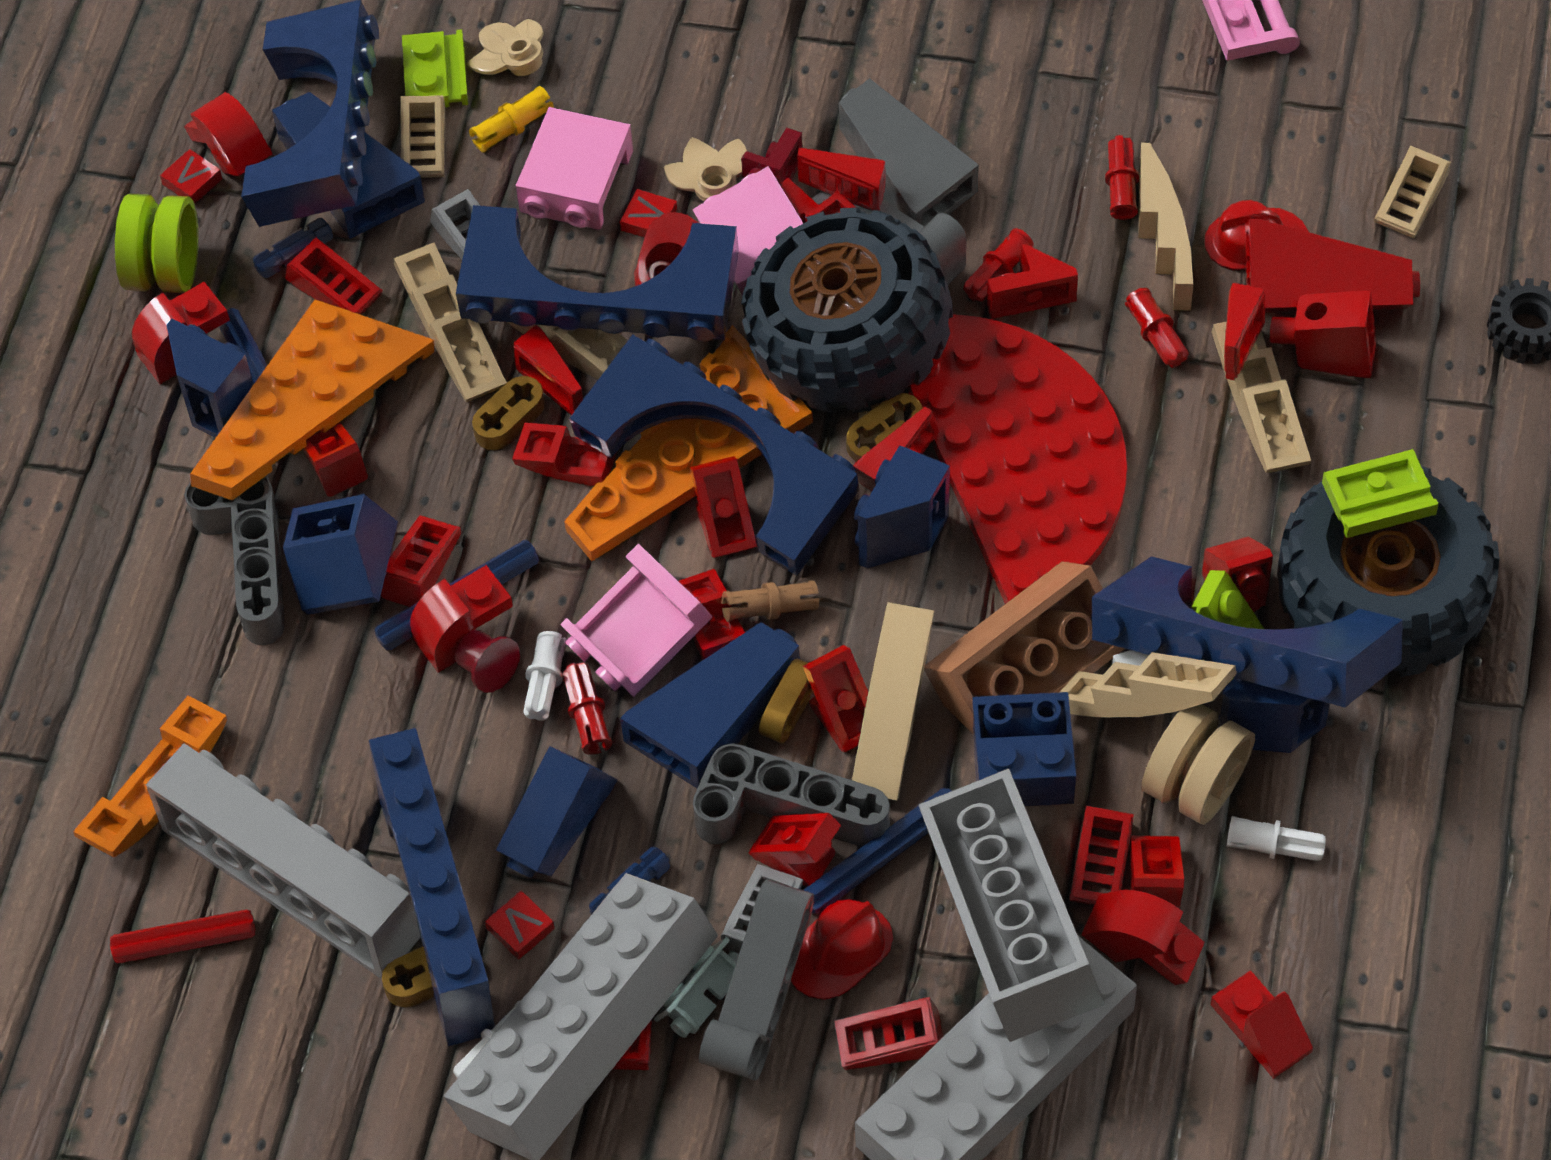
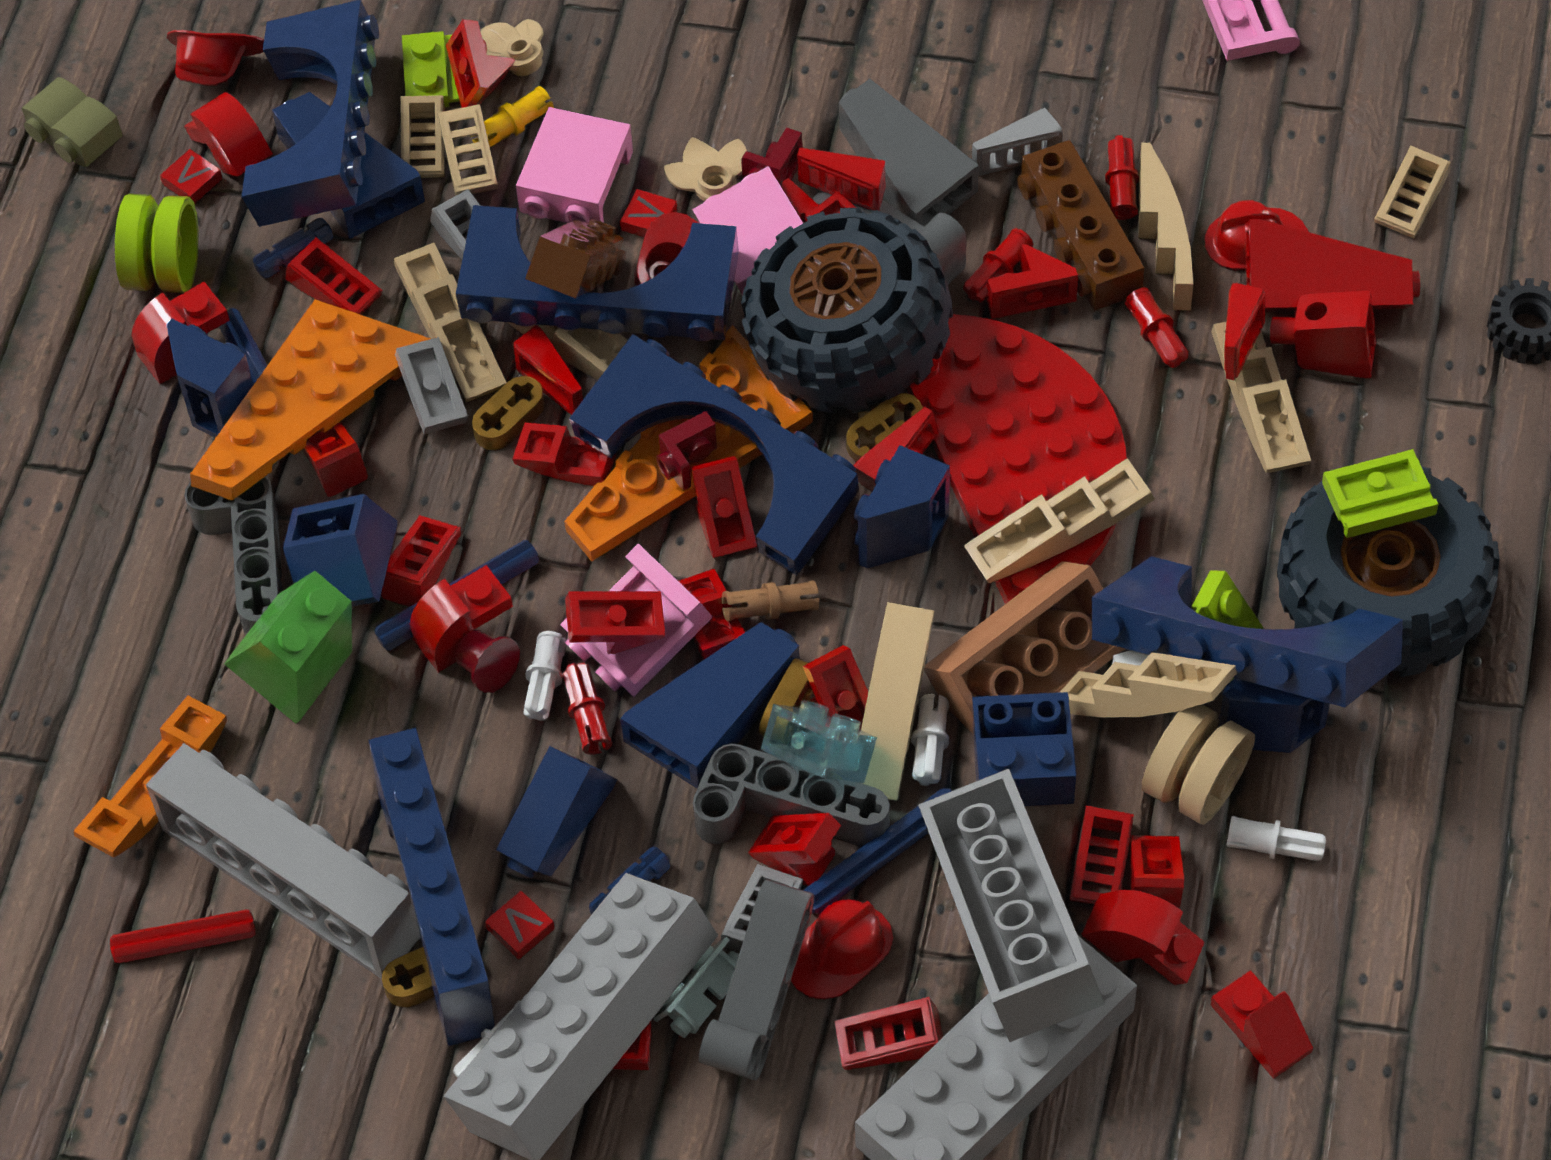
red slope [1202,536,1273,612] -> none
none -> olive brick [21,77,123,167]
none -> red piece [166,30,264,86]
none -> bright green slope [224,571,352,724]
none -> light grey plate [395,337,468,434]
none -> tan slope [438,104,498,196]
none -> red slope [446,19,516,108]
none -> reddish brown brick [525,219,626,298]
none -> red slope [565,591,665,654]
none -> dark red bracket [656,411,717,491]
none -> clear light blue brick [761,701,877,783]
none -> white axle [911,694,949,786]
none -> tan slope [964,458,1155,583]
none -> light grey slope [972,108,1063,176]
none -> reddish brown brick [1017,140,1145,311]

